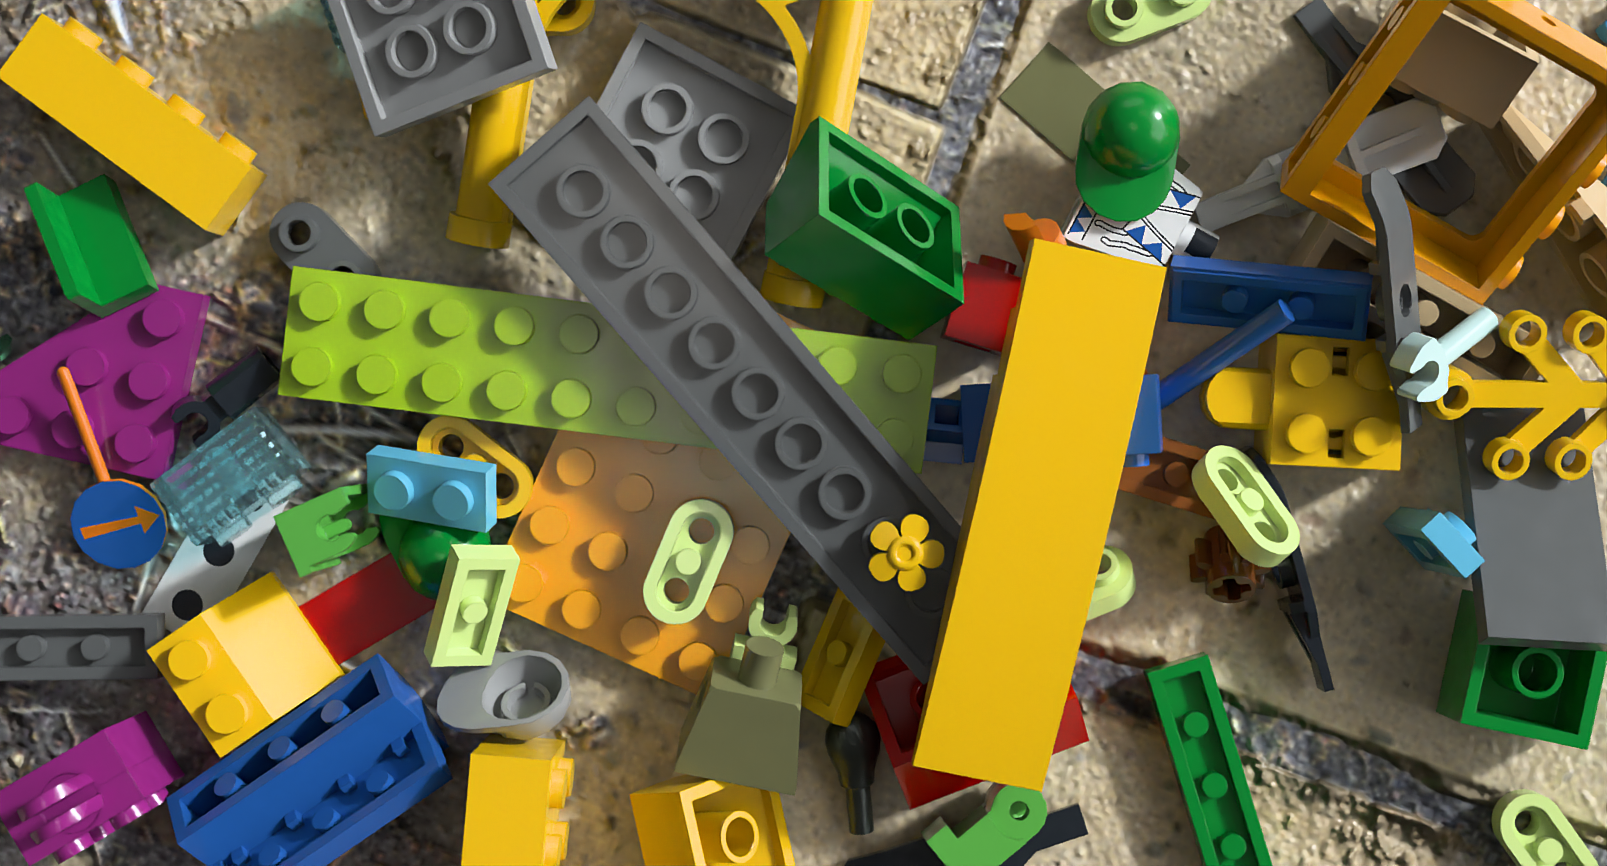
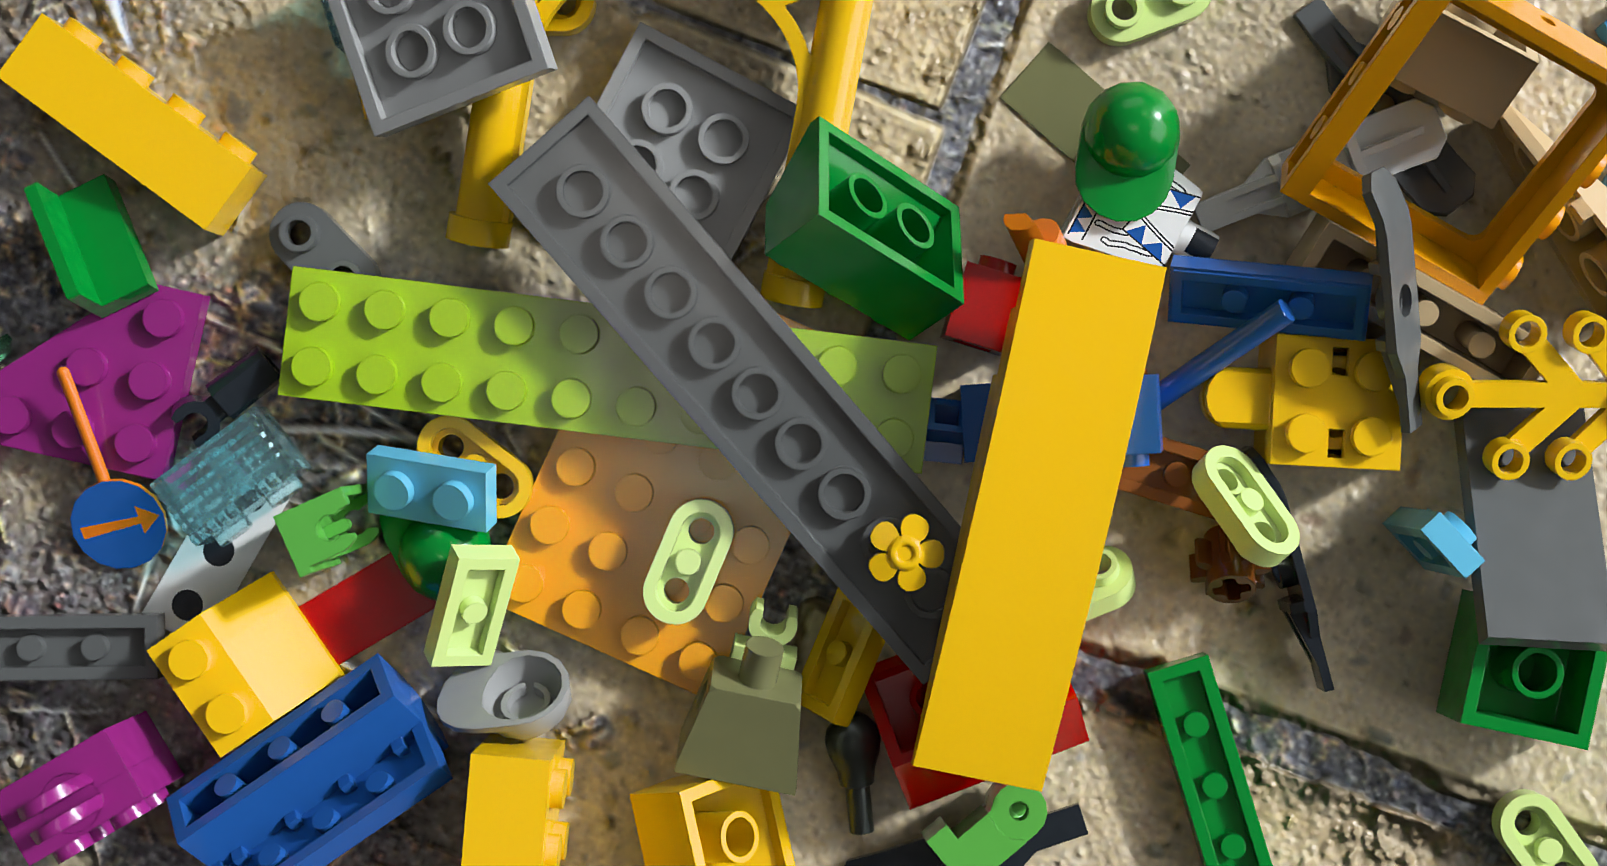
light aqua bar [1390,307,1498,402] -> none

